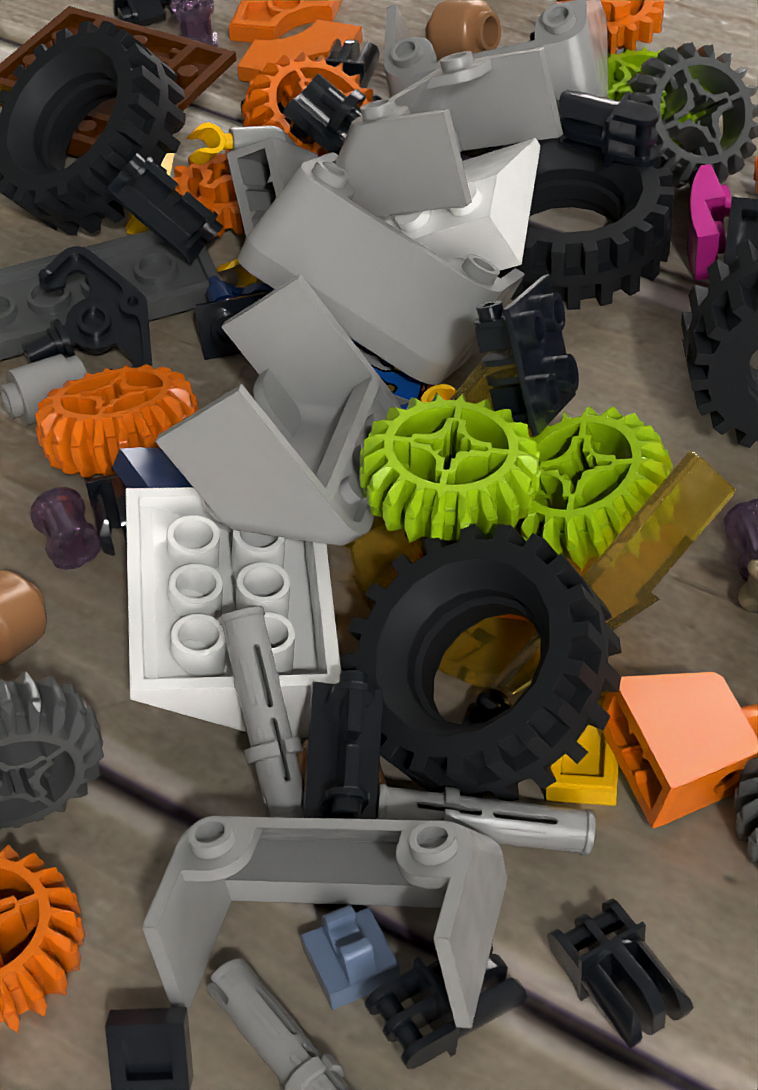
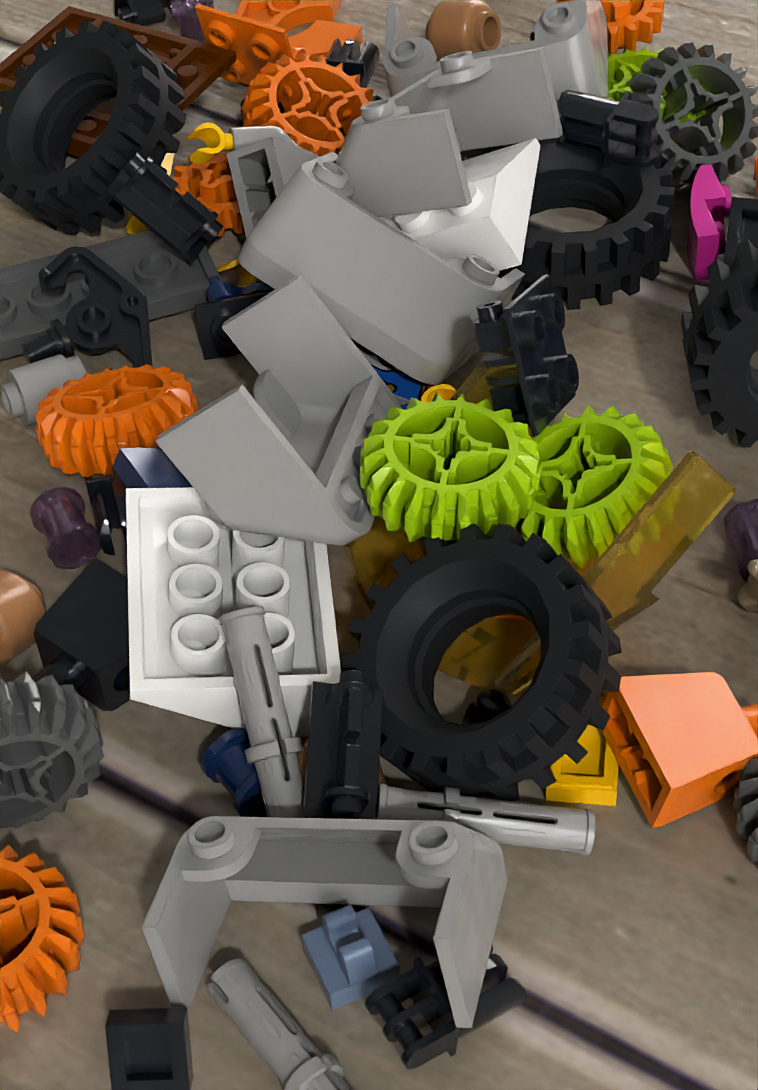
black hips [283,73,366,155] -> none
black arm [547,898,694,1049] -> none
none -> black torso [32,558,131,711]
none -> orange hinge [195,4,313,85]
none -> dark blue bush [200,728,267,817]

